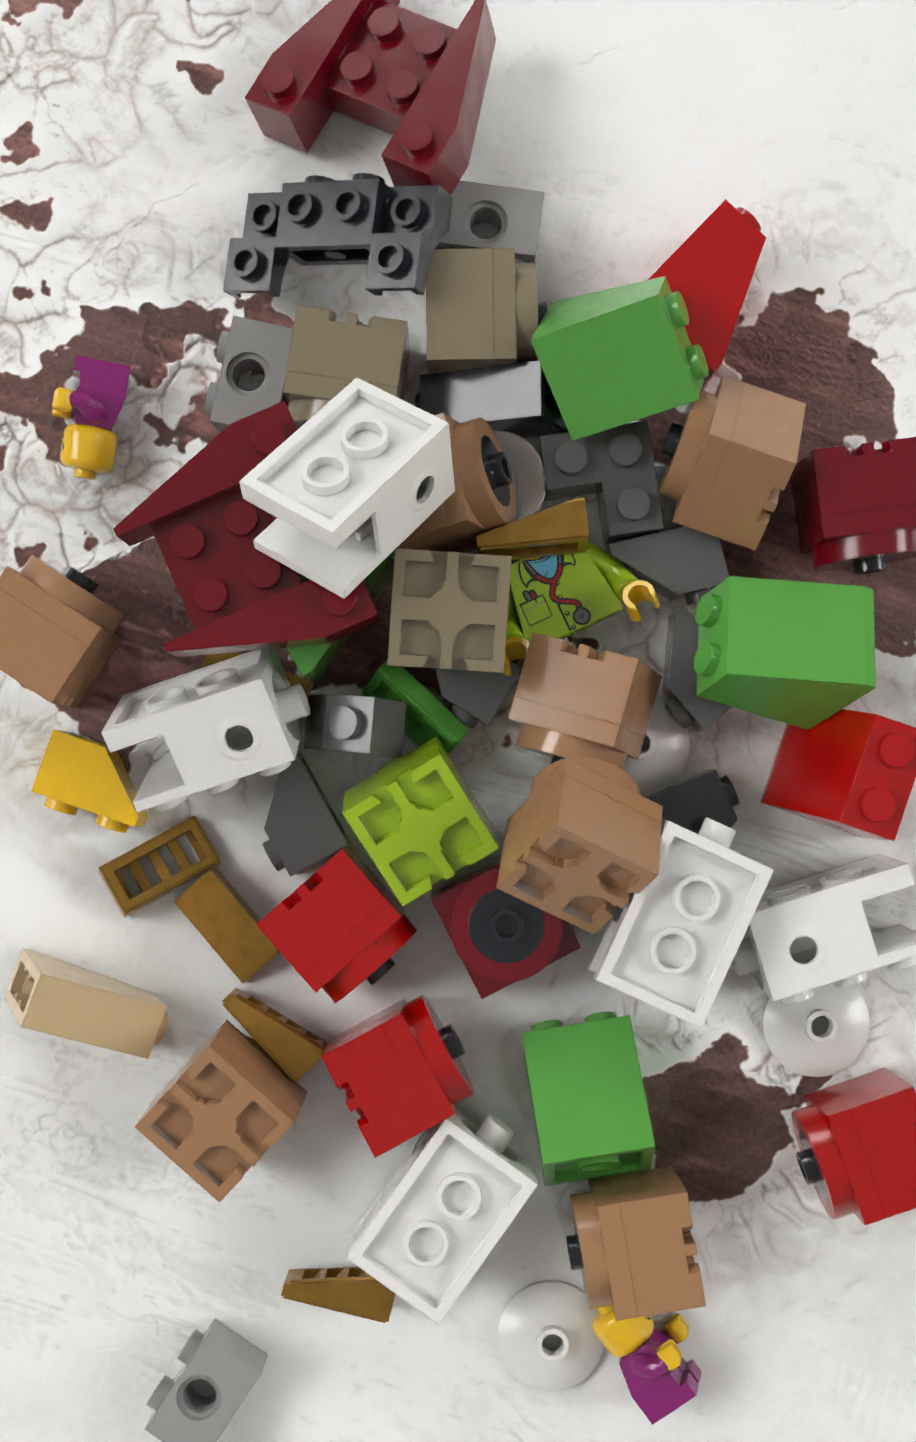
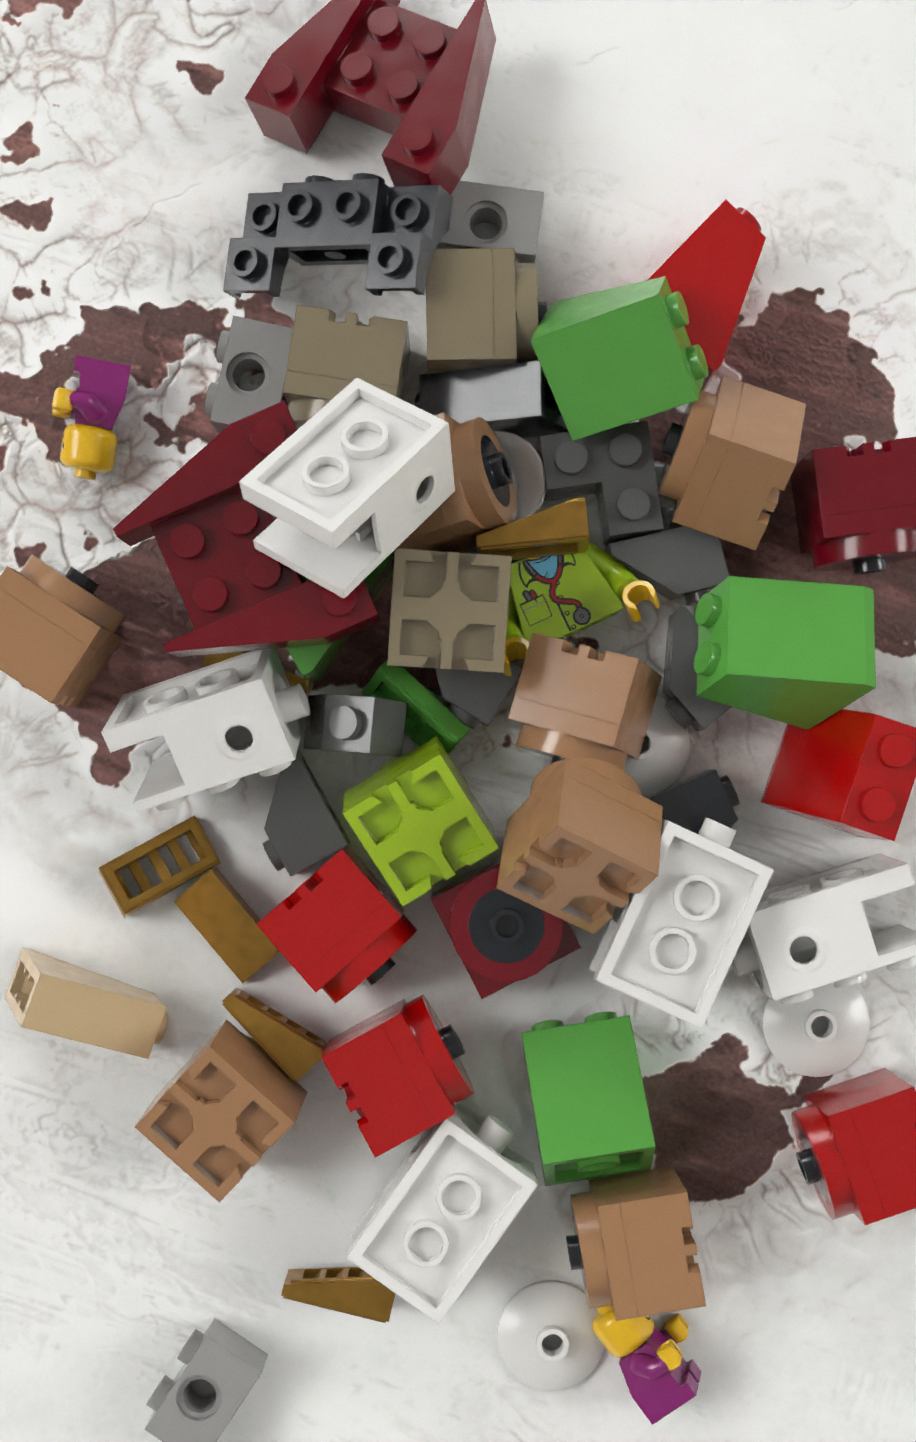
yellow slope [31,729,148,833] -> none

